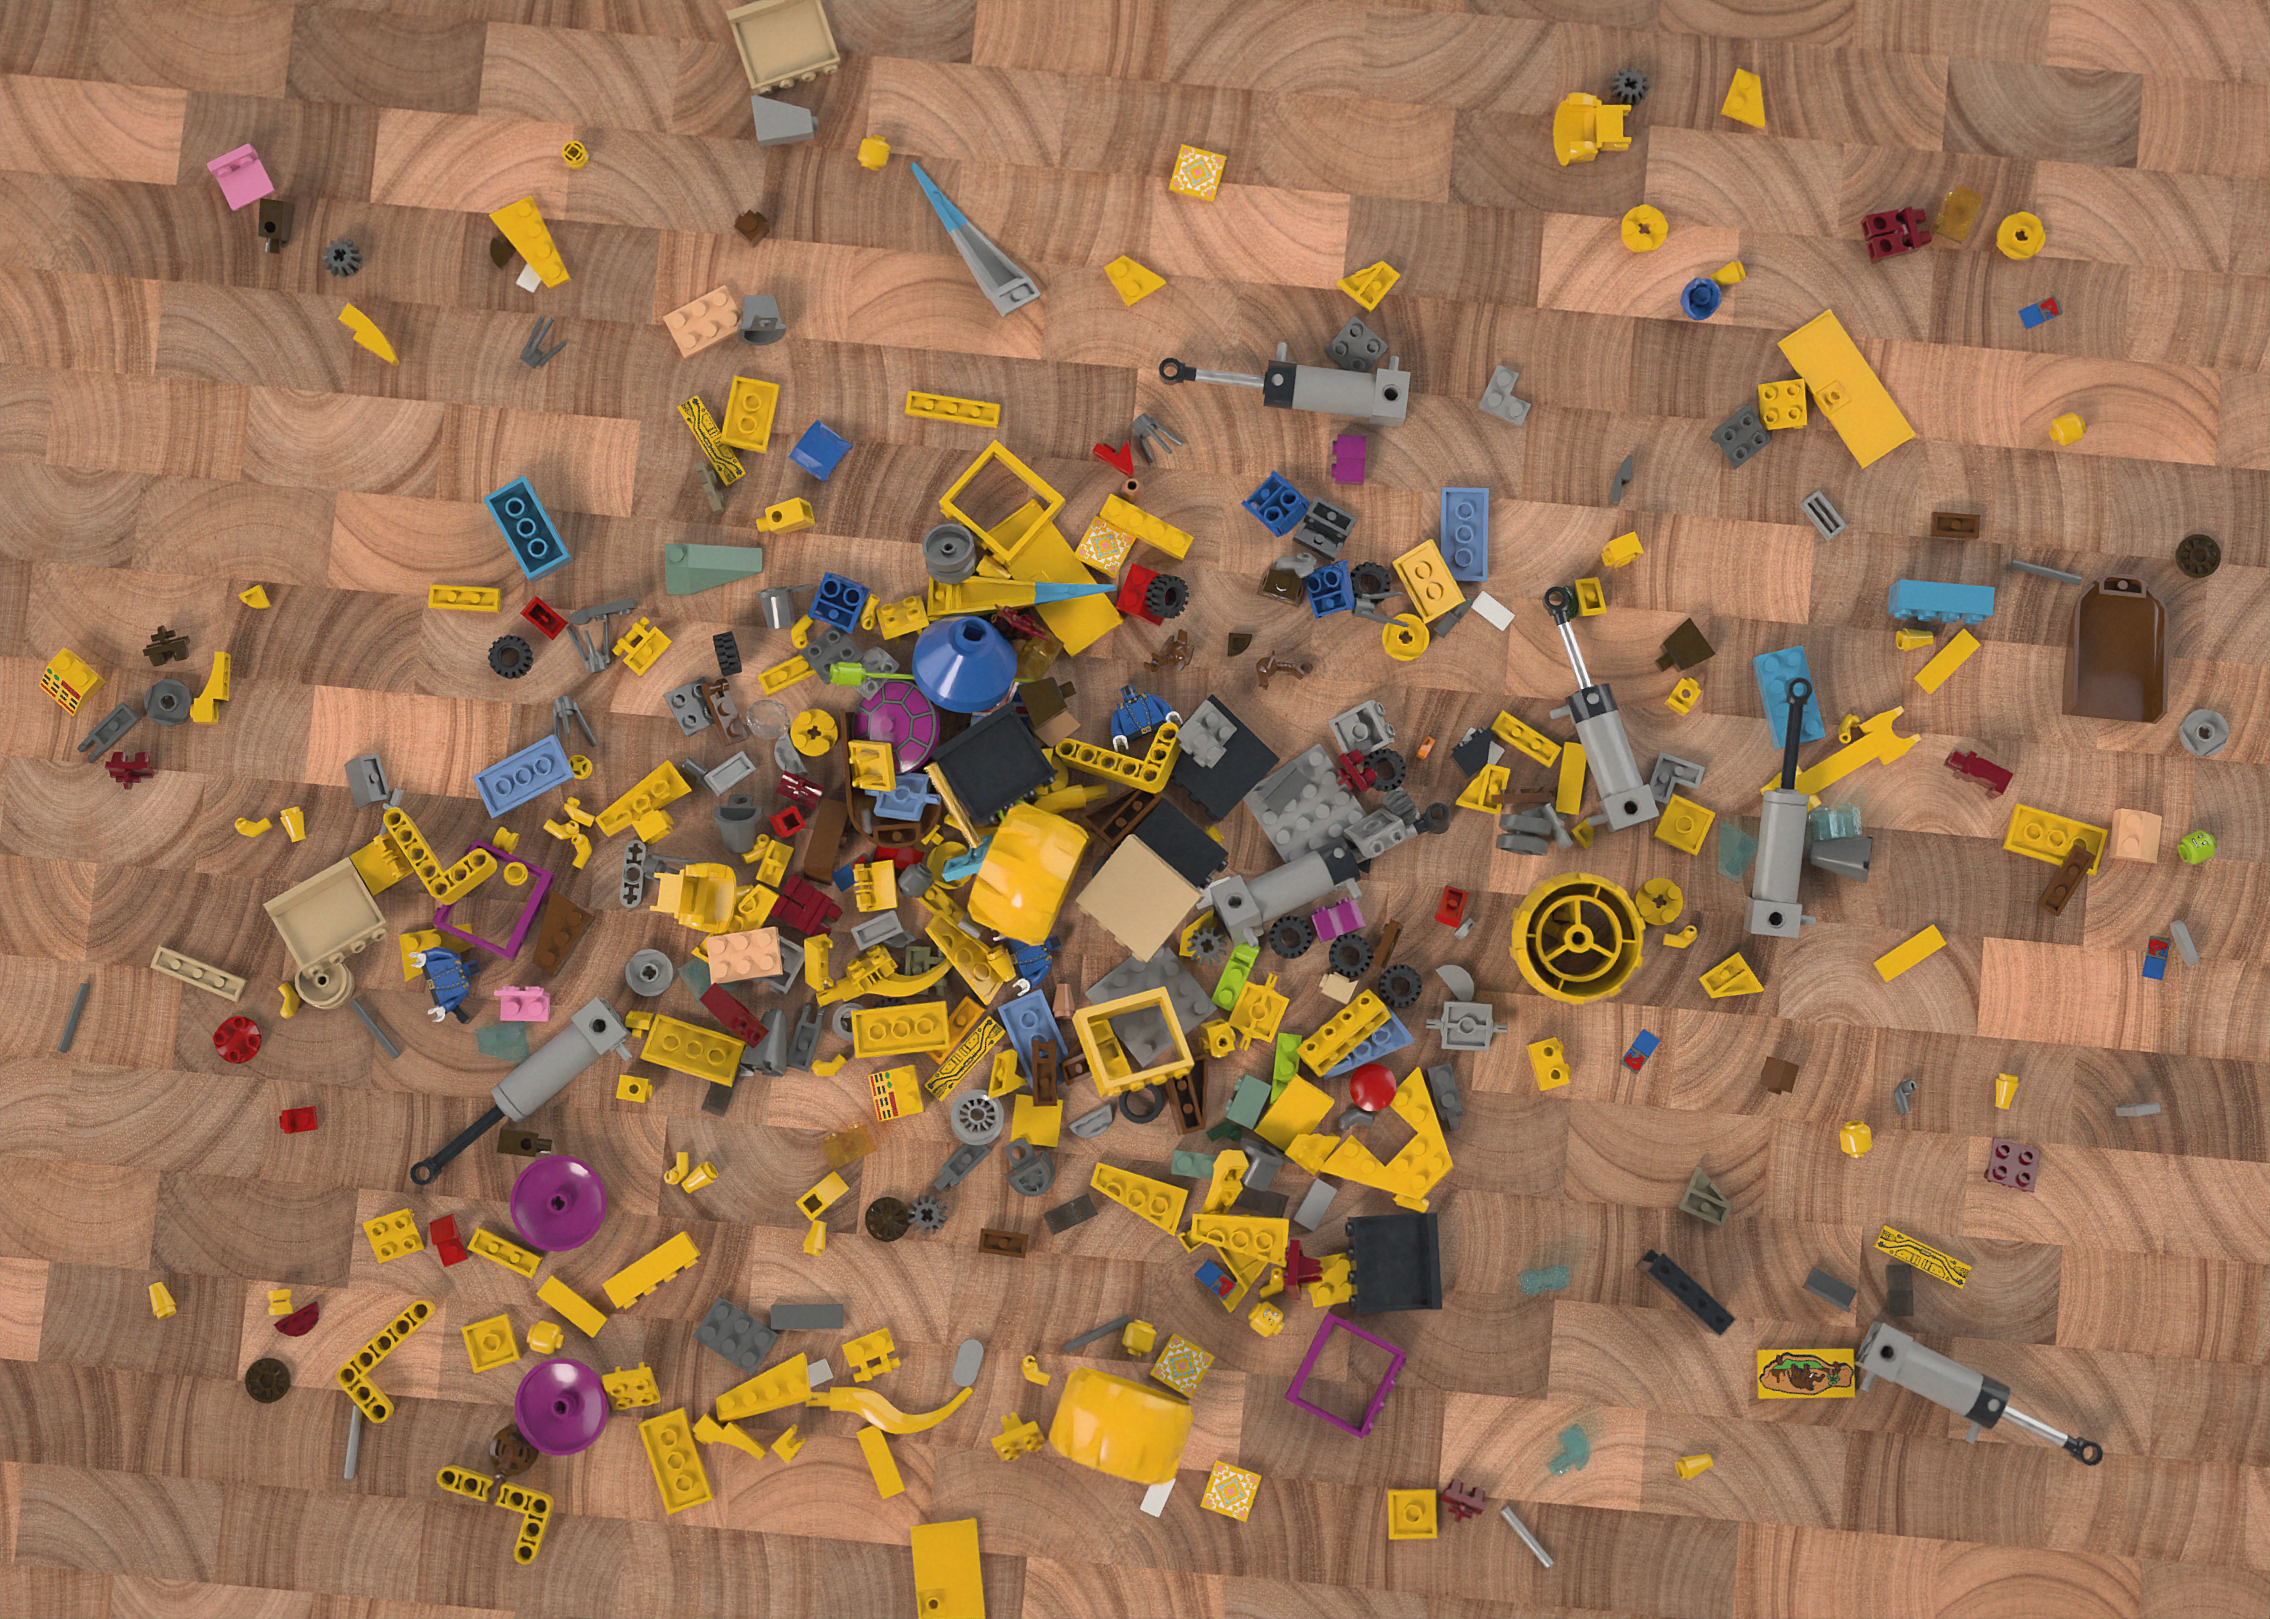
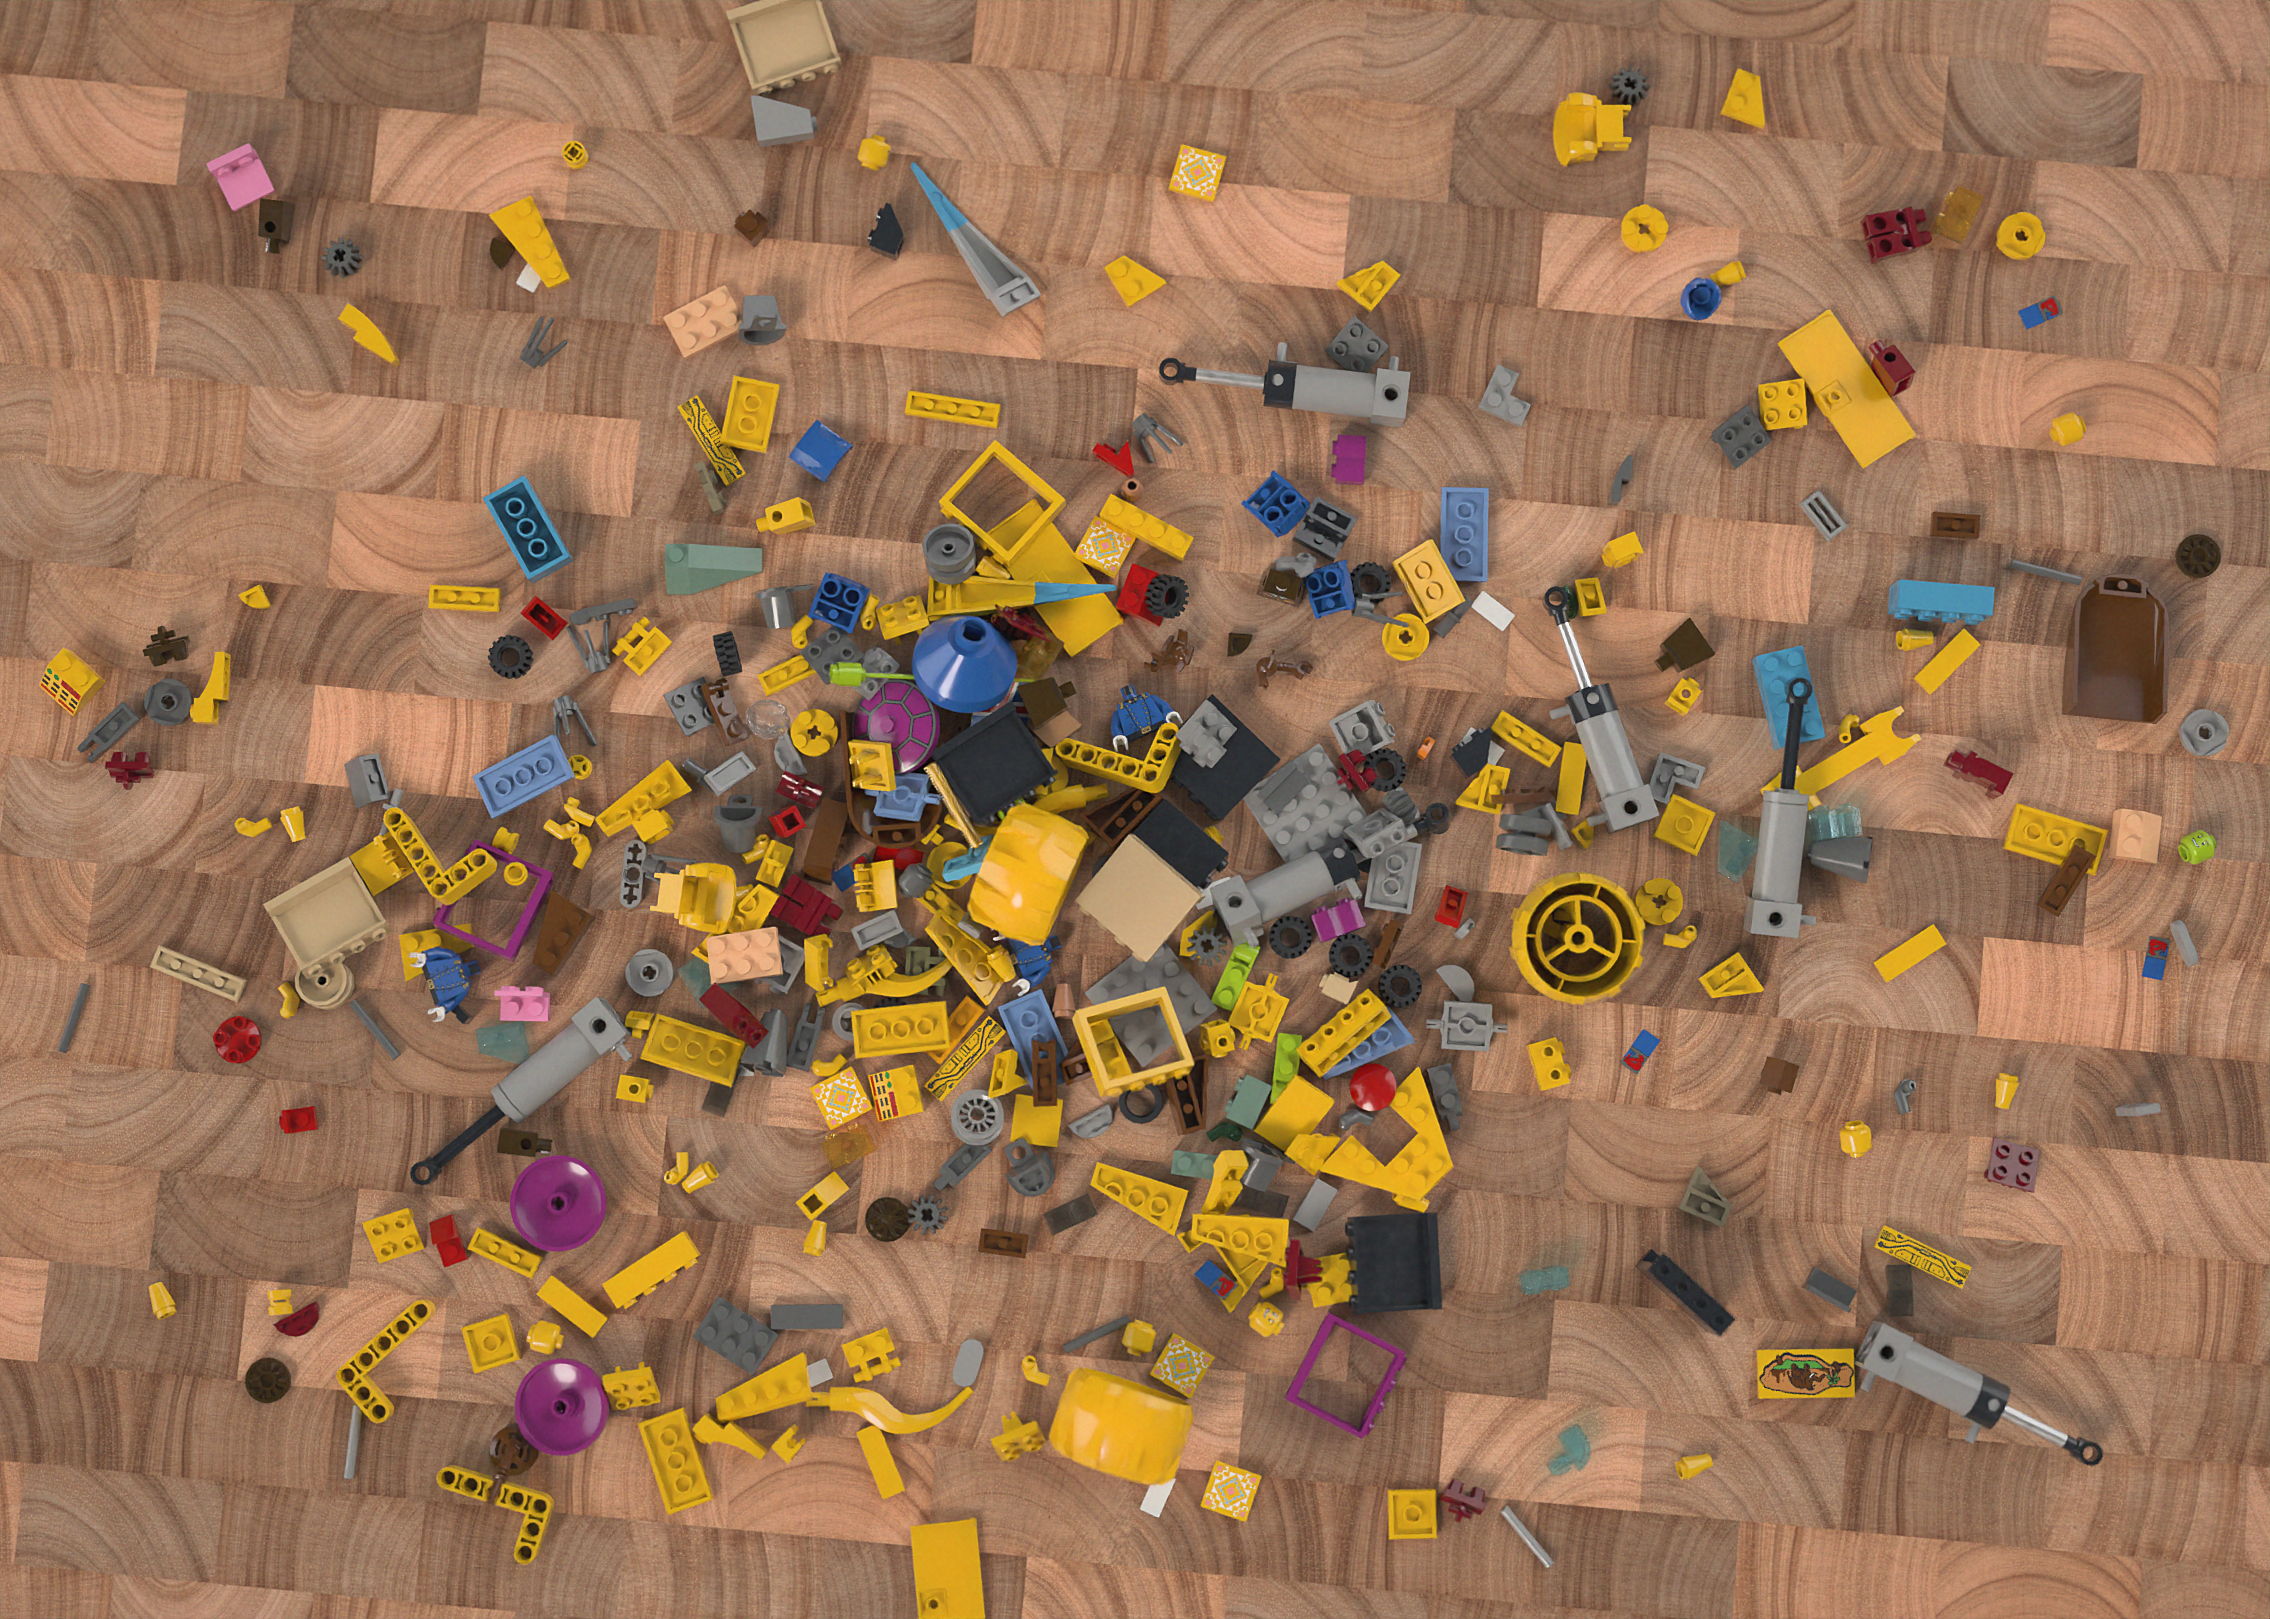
none -> yellow tile [809,1066,874,1130]
none -> black slope [867,203,905,261]
none -> light grey plate [1364,842,1422,915]
none -> dark red torso [1869,340,1915,398]

